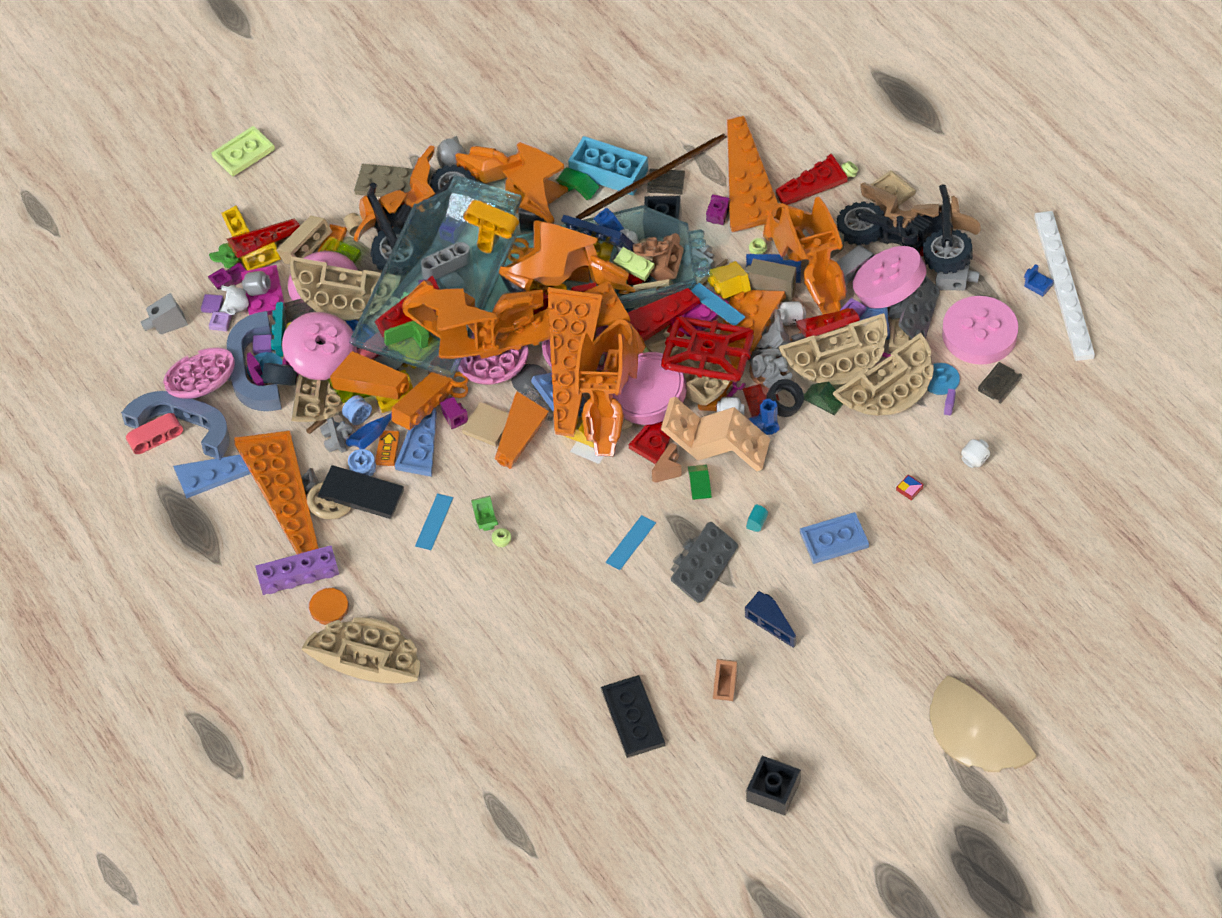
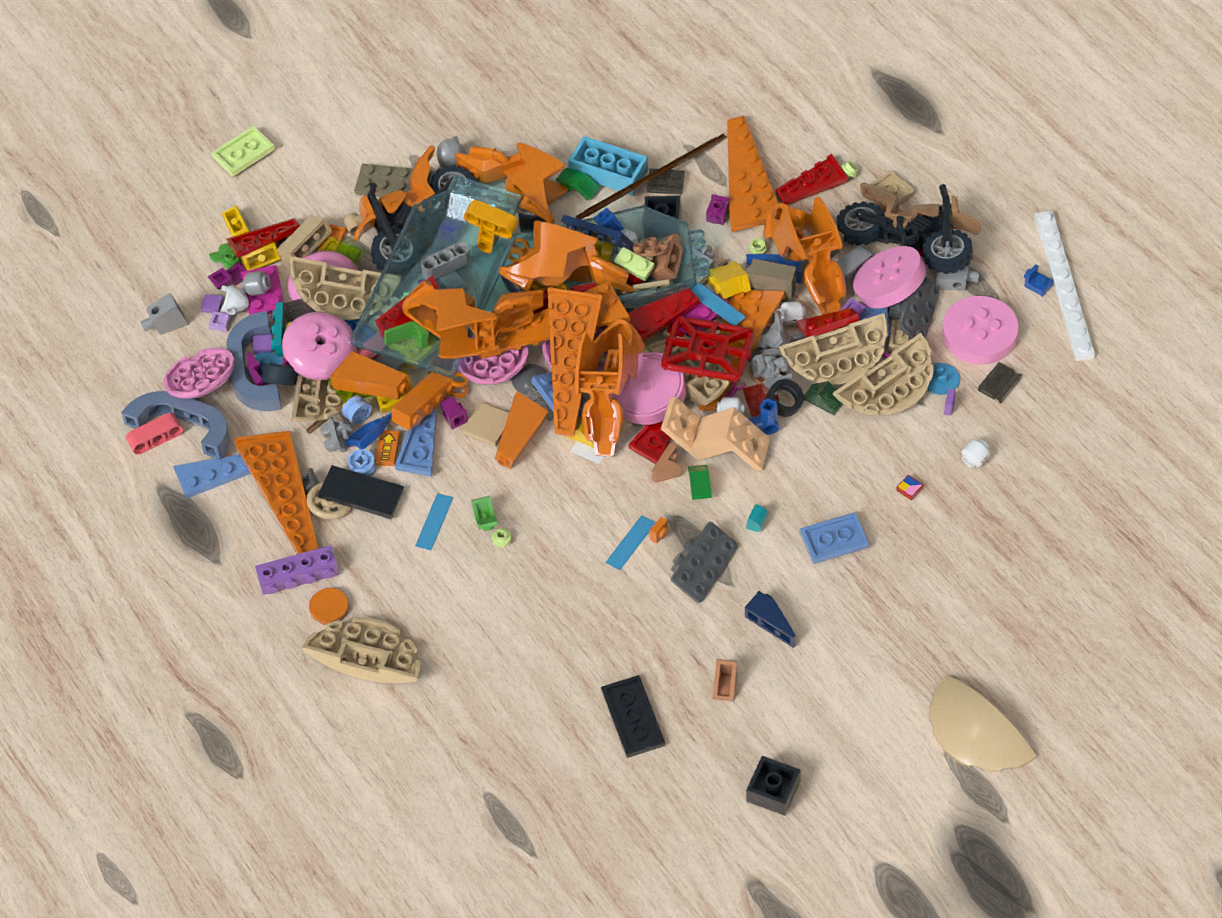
none -> orange plate [650,516,669,544]

